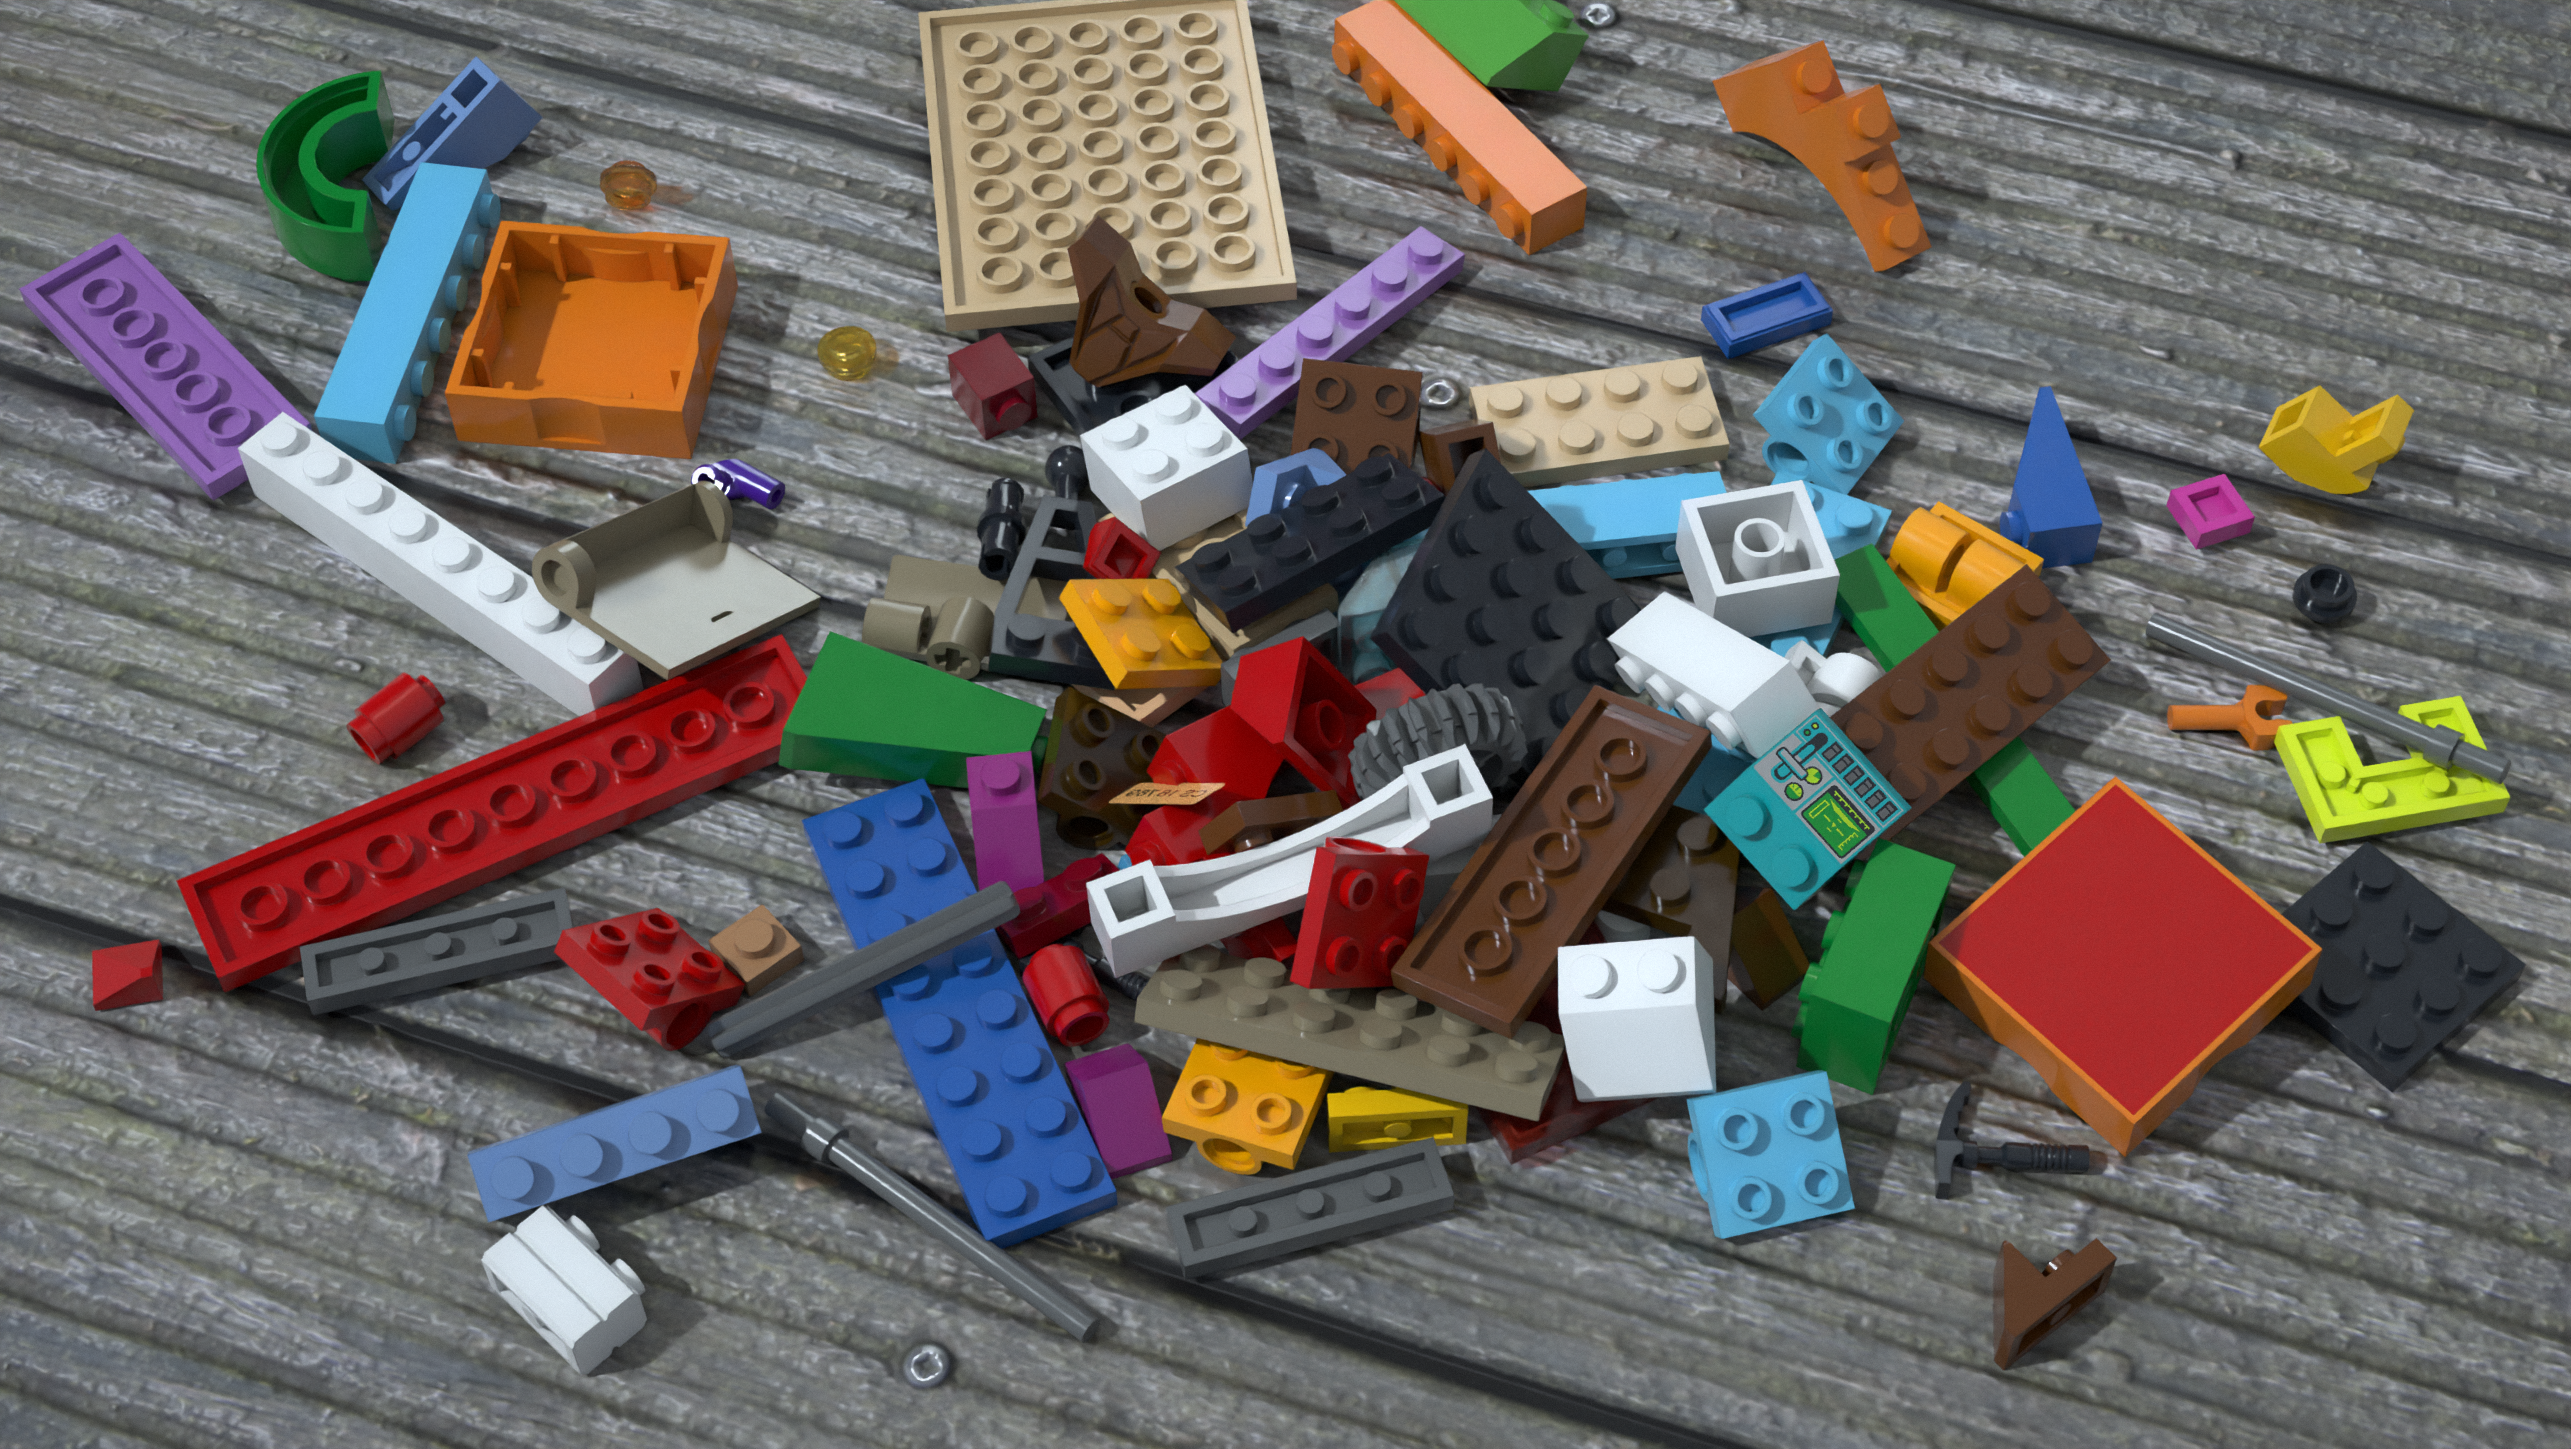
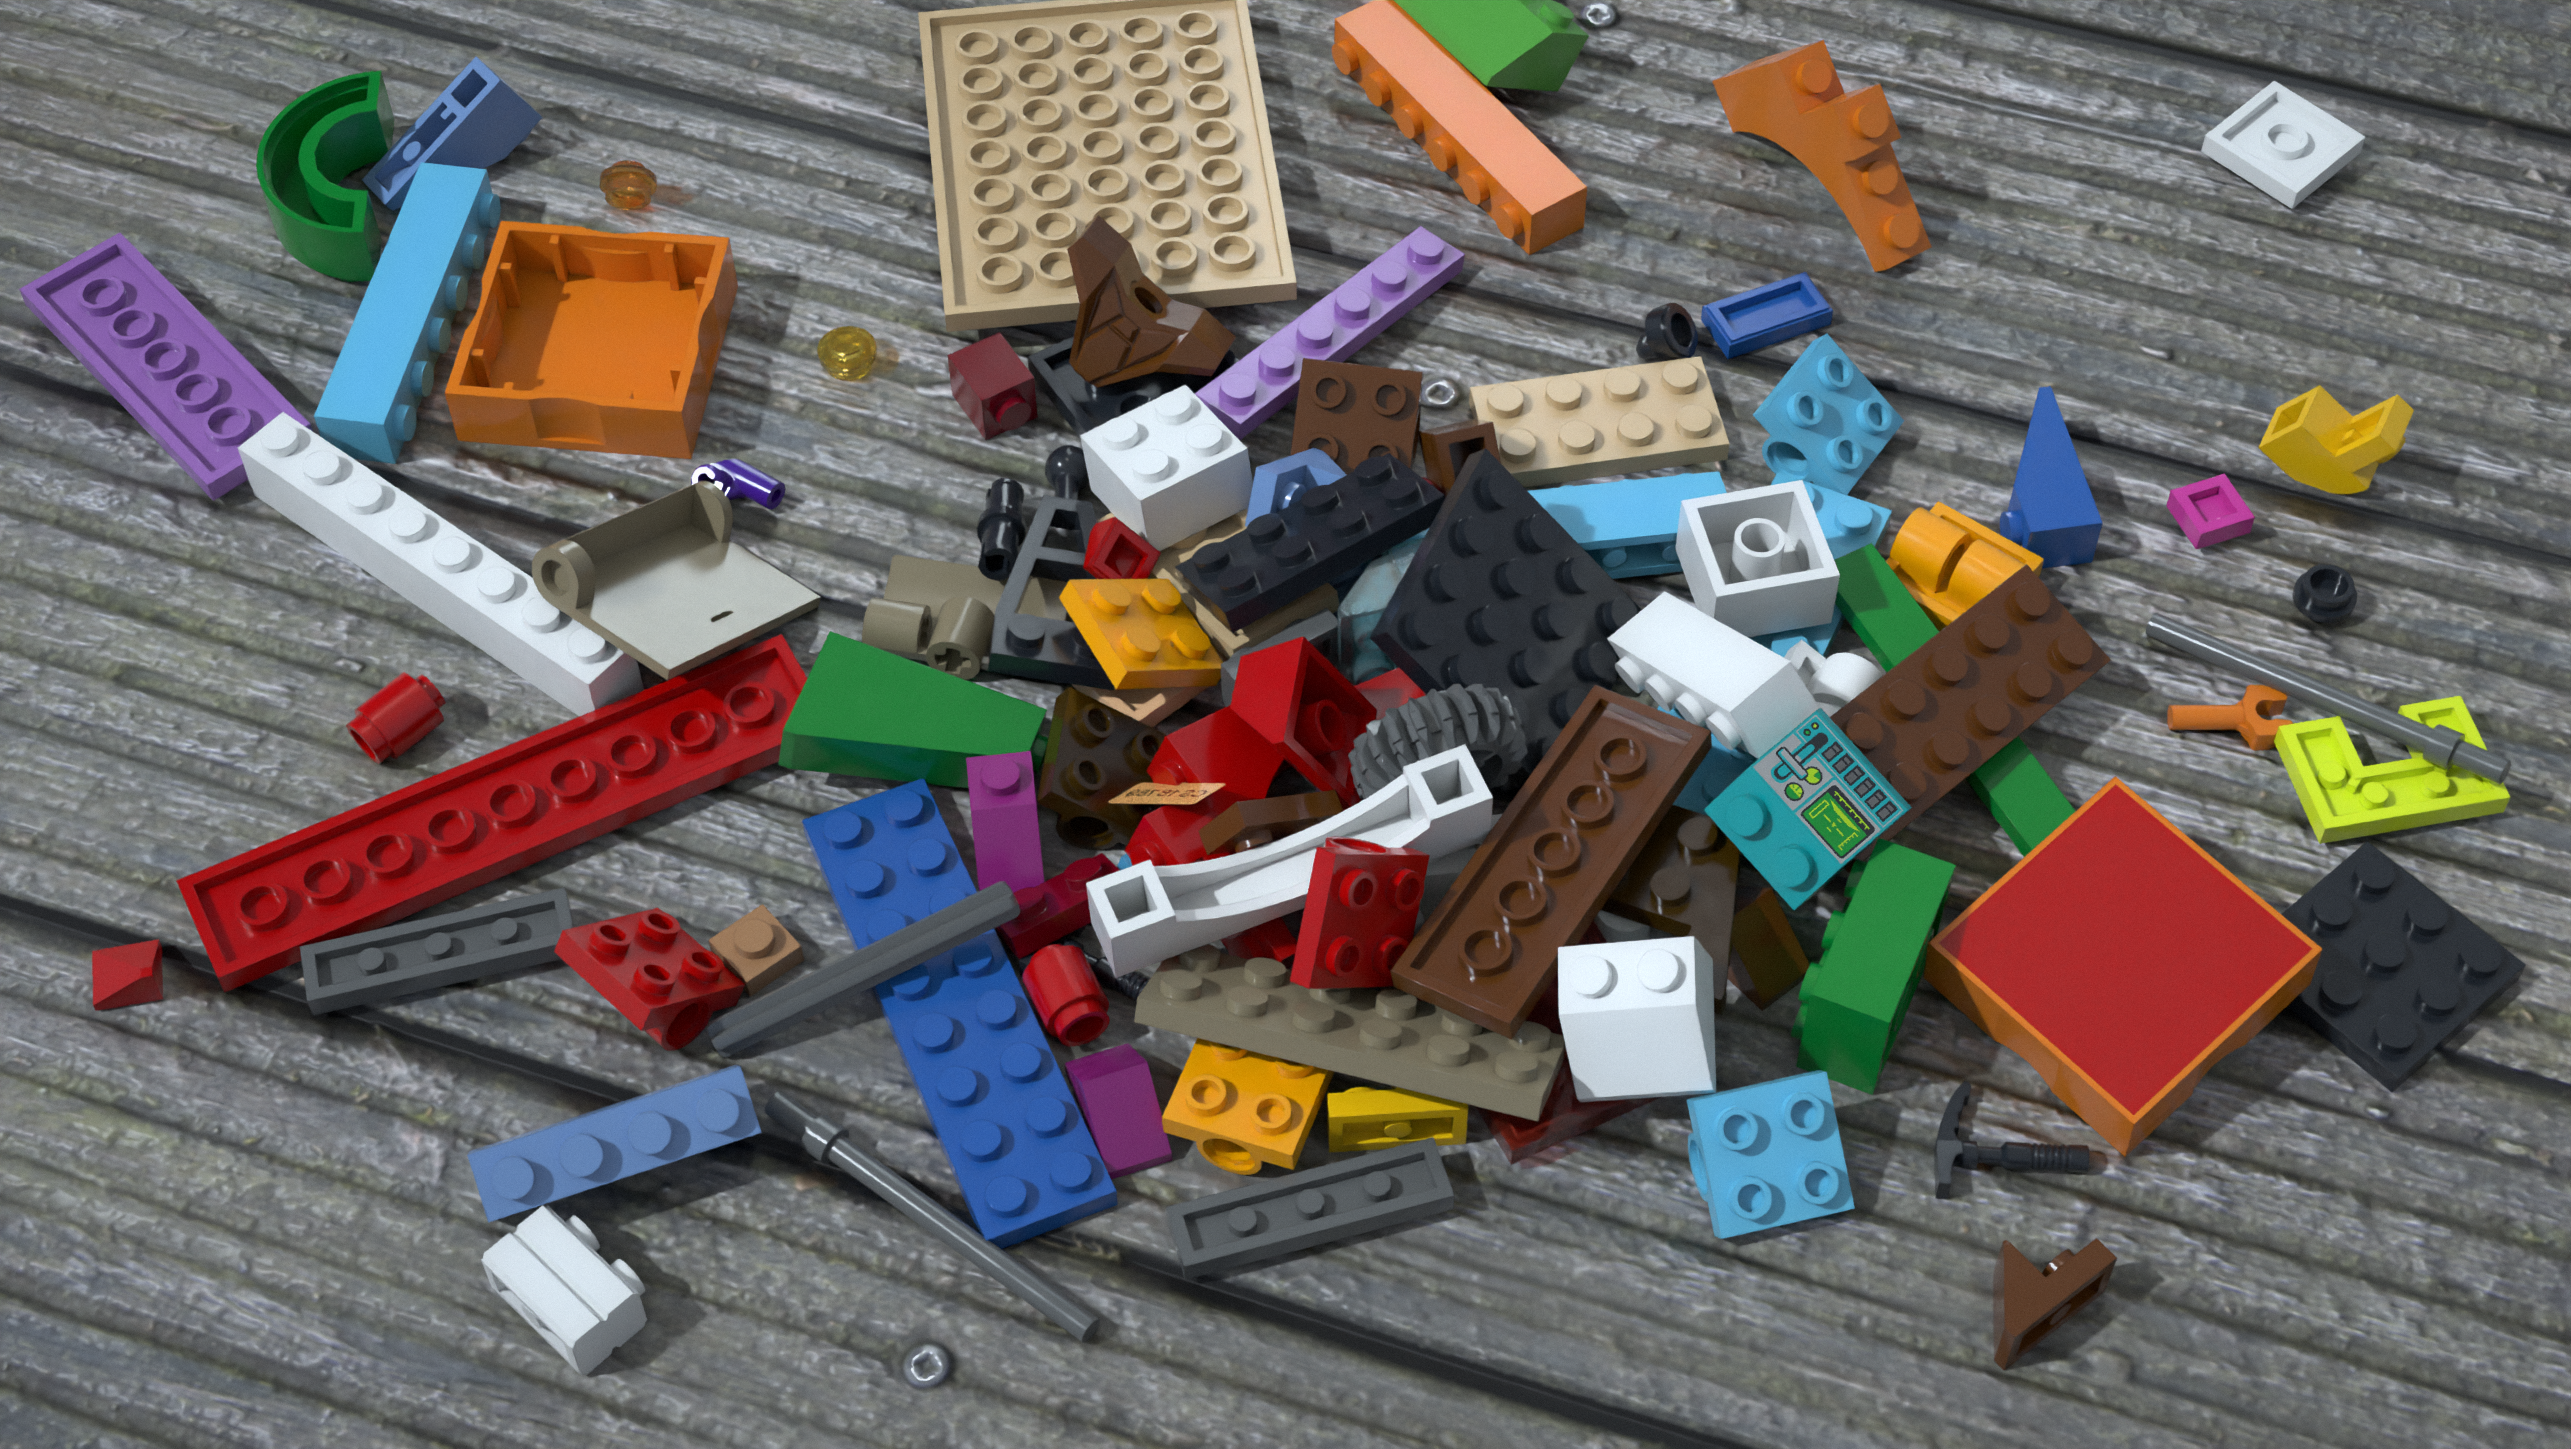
none -> black tile [1636,303,1698,361]
none -> white plate [2201,81,2365,209]

